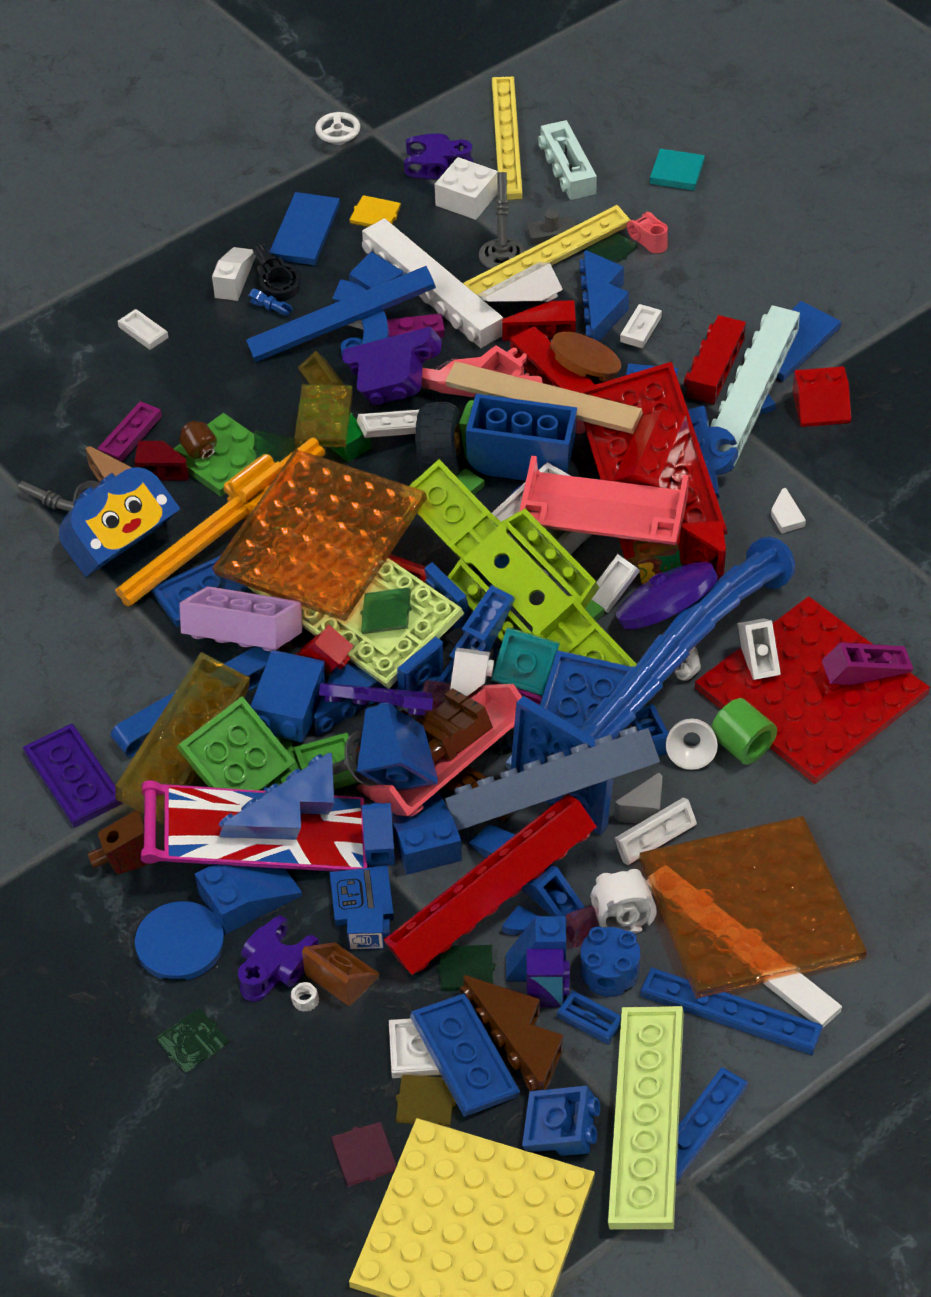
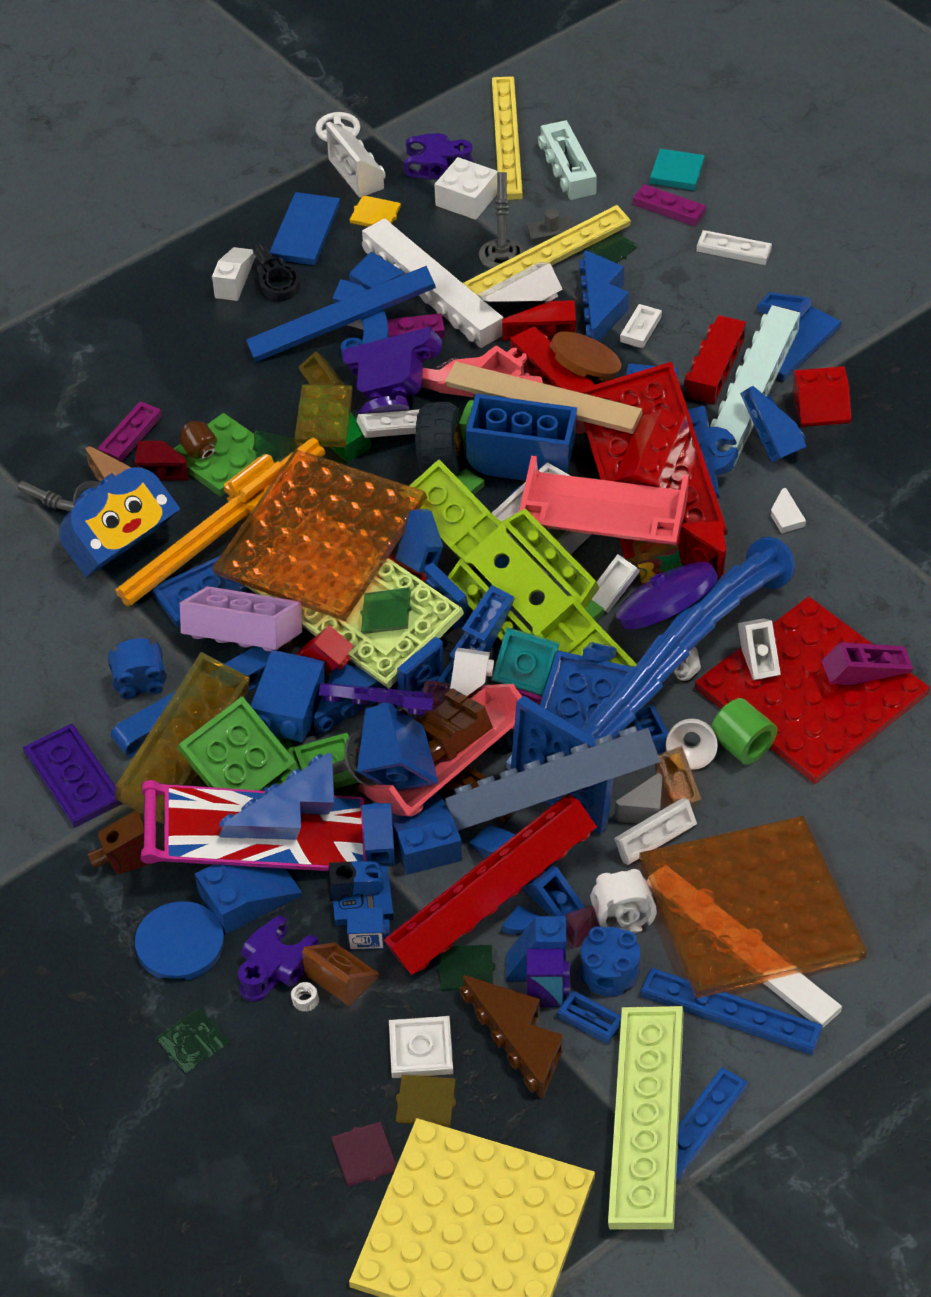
white tile [118,309,168,350] -> none
blue piece [248,289,293,316] -> none
blue tile [410,993,520,1117] -> none
blue plate [522,1086,600,1156] -> none
coral piece [626,212,668,254] -> none
none -> blue brick [107,638,167,699]
none -> white slope [326,122,386,198]
none -> leg [327,861,384,901]
none -> dark purple tile [359,396,409,414]
none -> blue slope [395,509,443,572]
none -> blue tile [582,642,617,661]
none -> magenta plate [633,184,706,226]
none -> clear orange slope [655,746,701,804]
none -> white tile [696,230,772,265]
none -> blue slope [740,386,807,463]
none -> blue tile [757,292,812,318]

